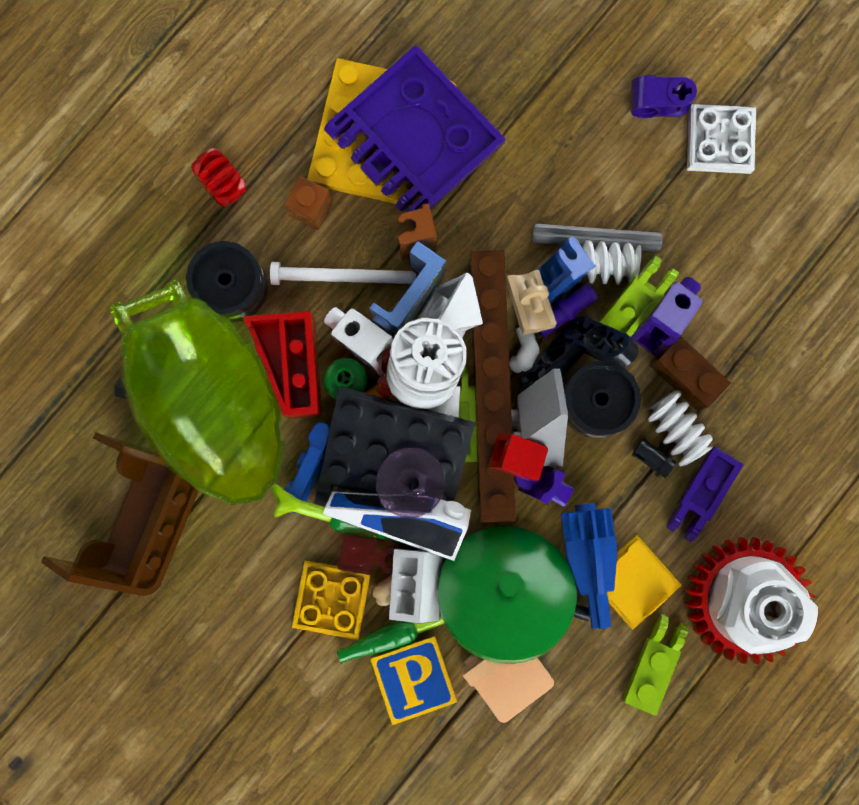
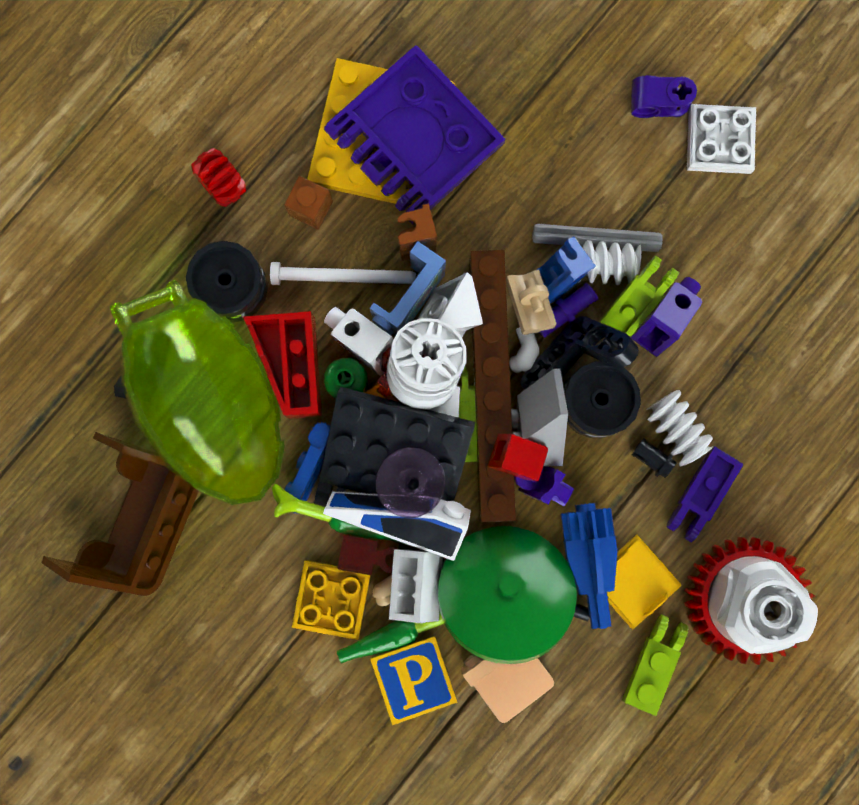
reddish brown brick [649,336,731,411] -> none

